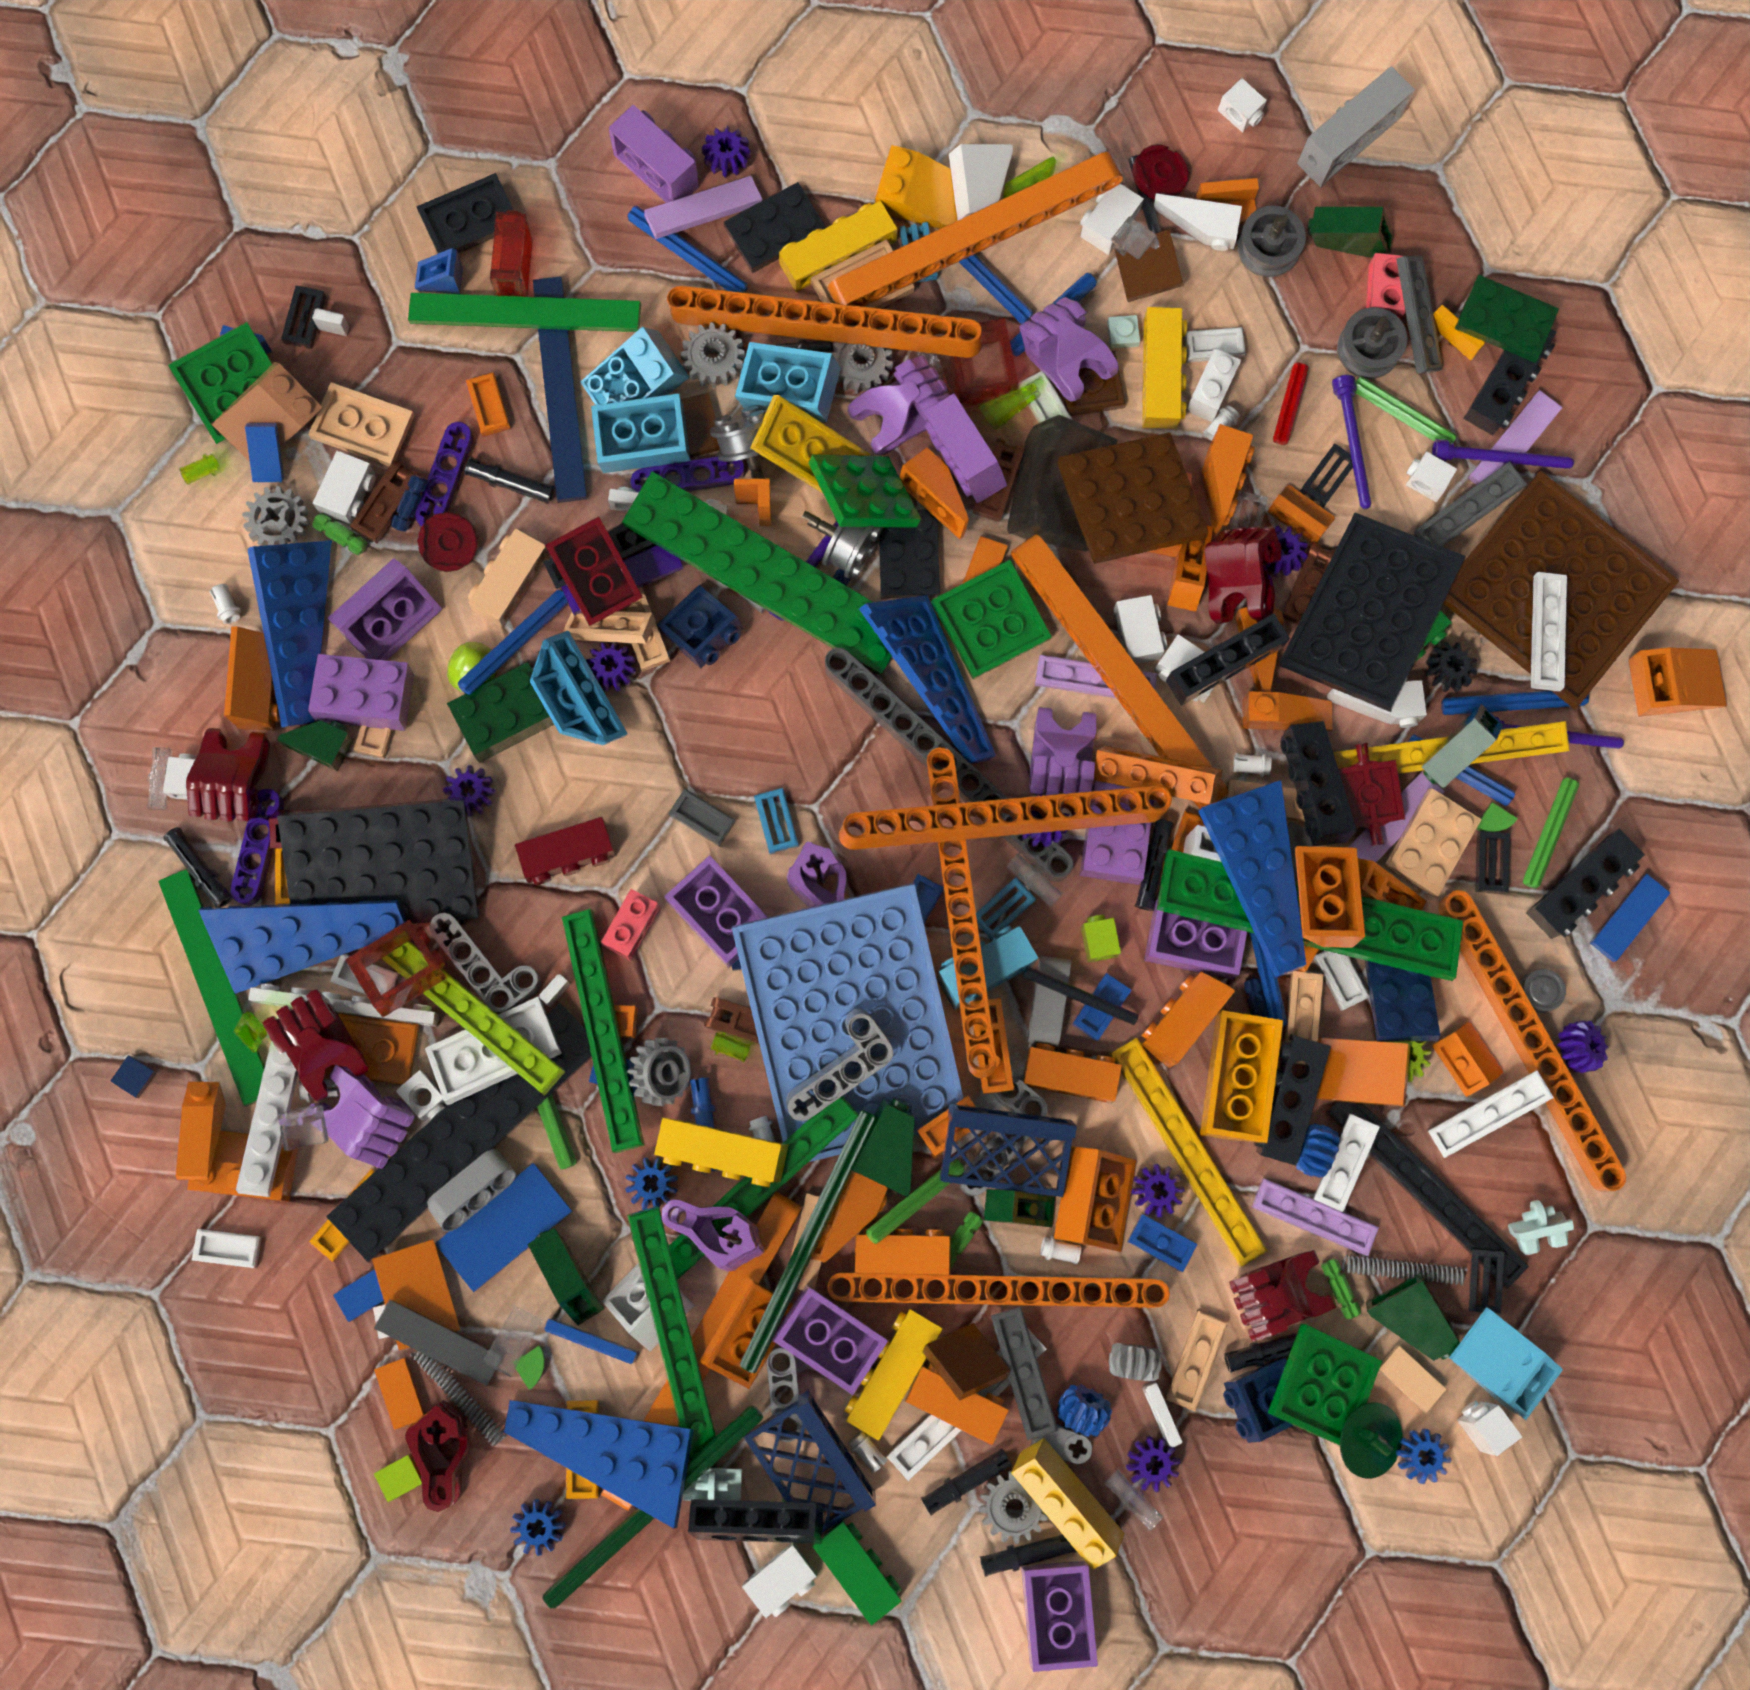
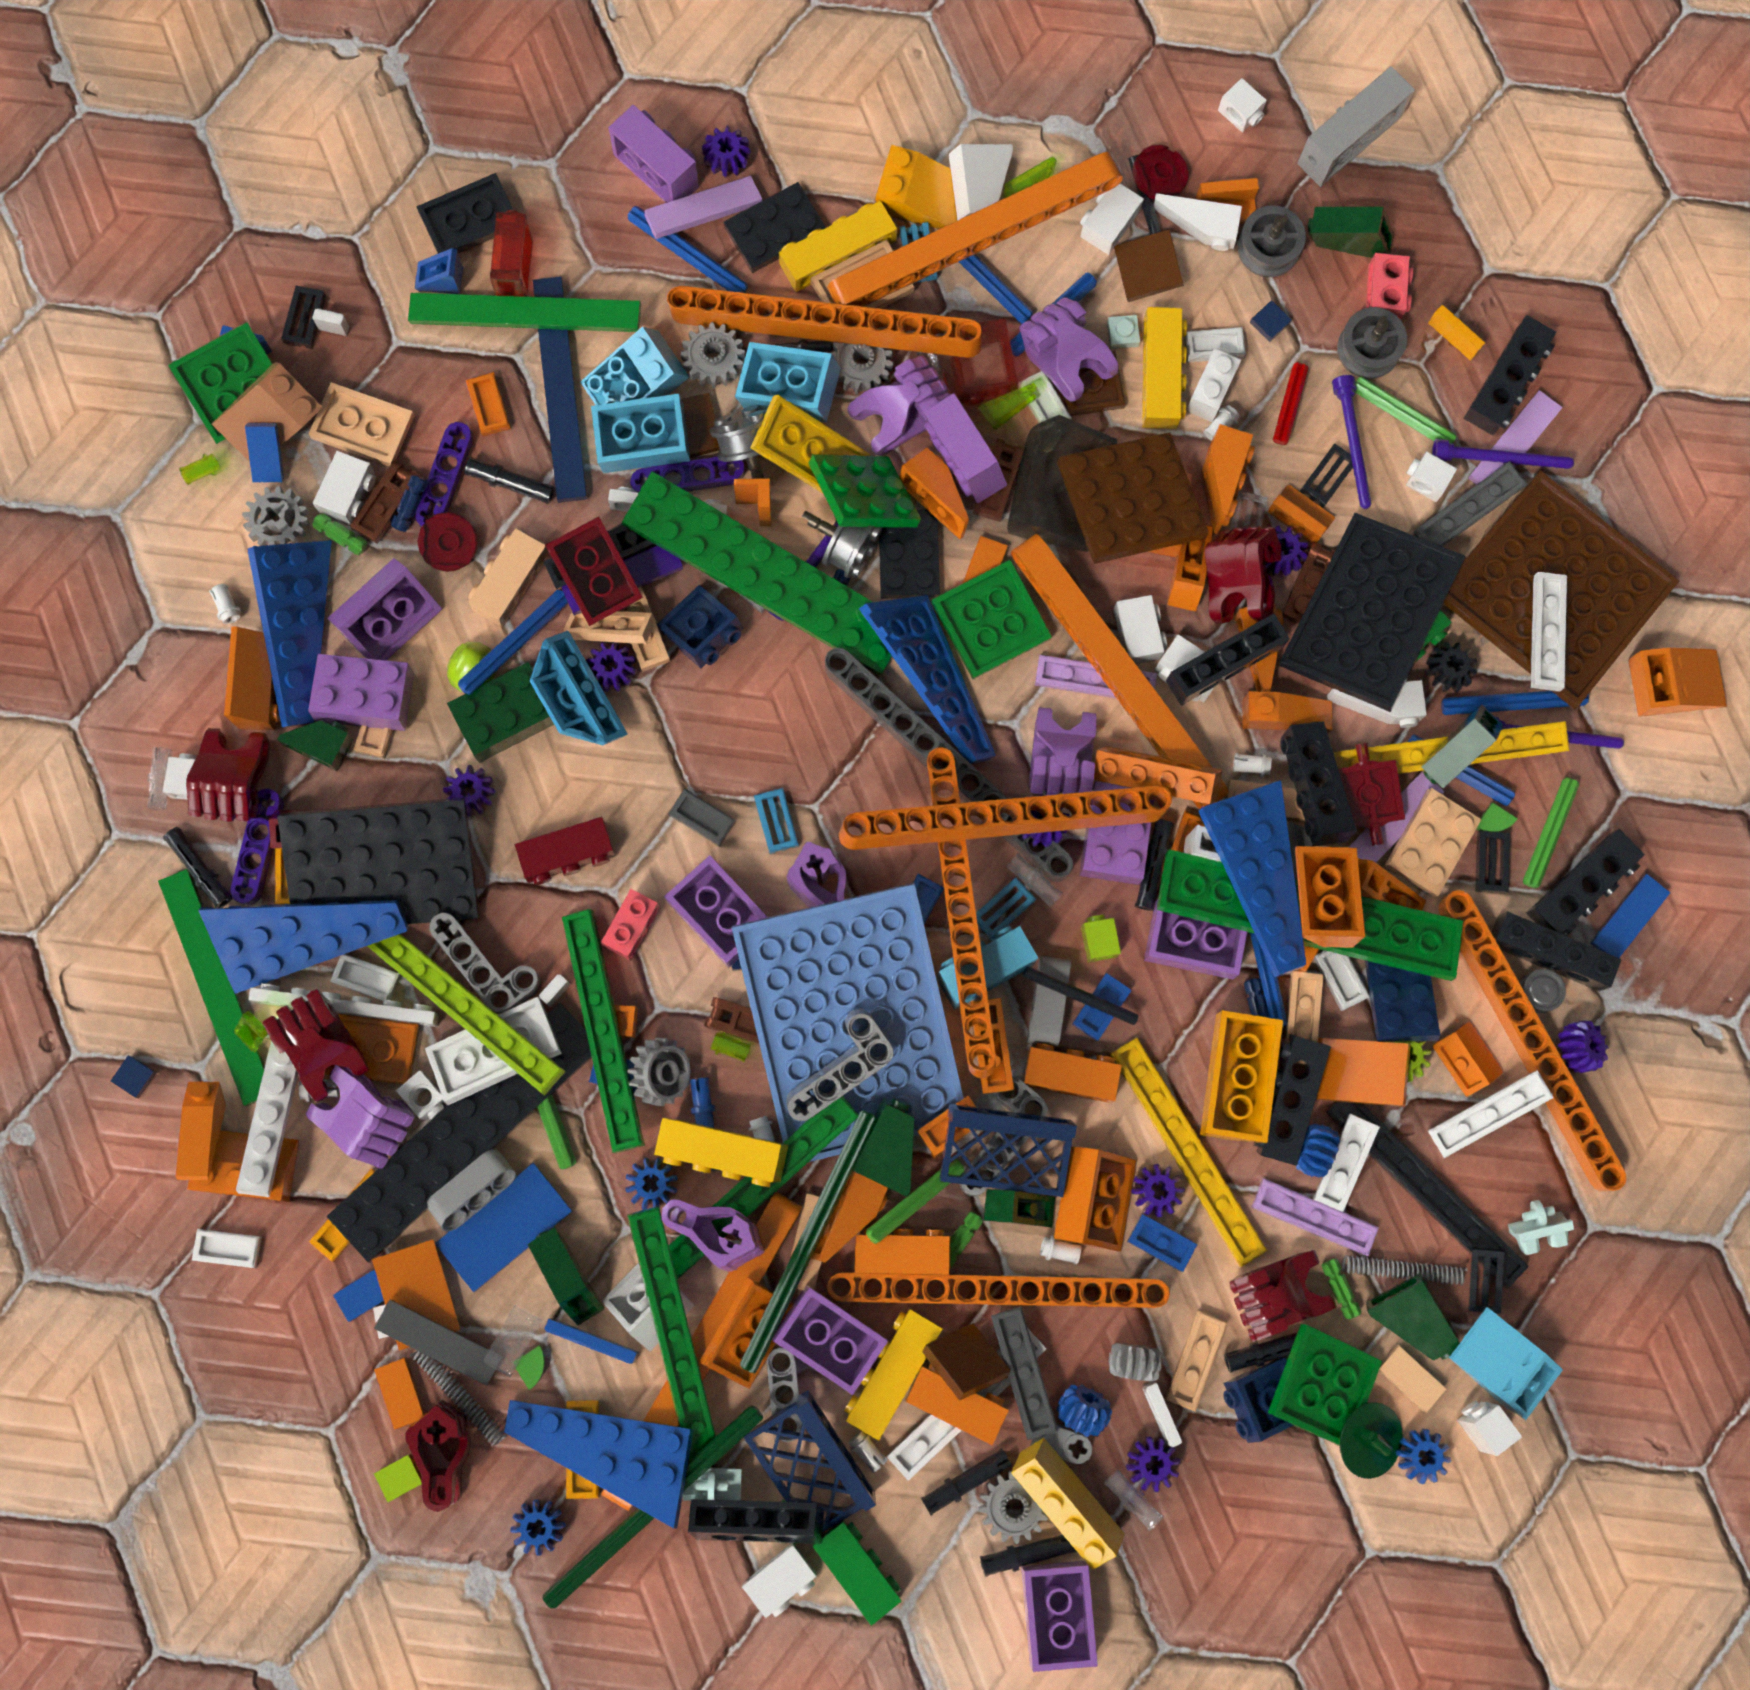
clear panel [278,1105,329,1151] -> none
clear red window [345,920,447,1018] -> none
clear panel [1111,216,1159,259] -> none
orange slope [1141,972,1235,1068] -> none
dark grey tile [1396,255,1442,374] -> none
dark green plate [1454,274,1559,363] -> none
none -> dark blue tile [1250,300,1292,342]
none -> black brick [1491,911,1622,992]

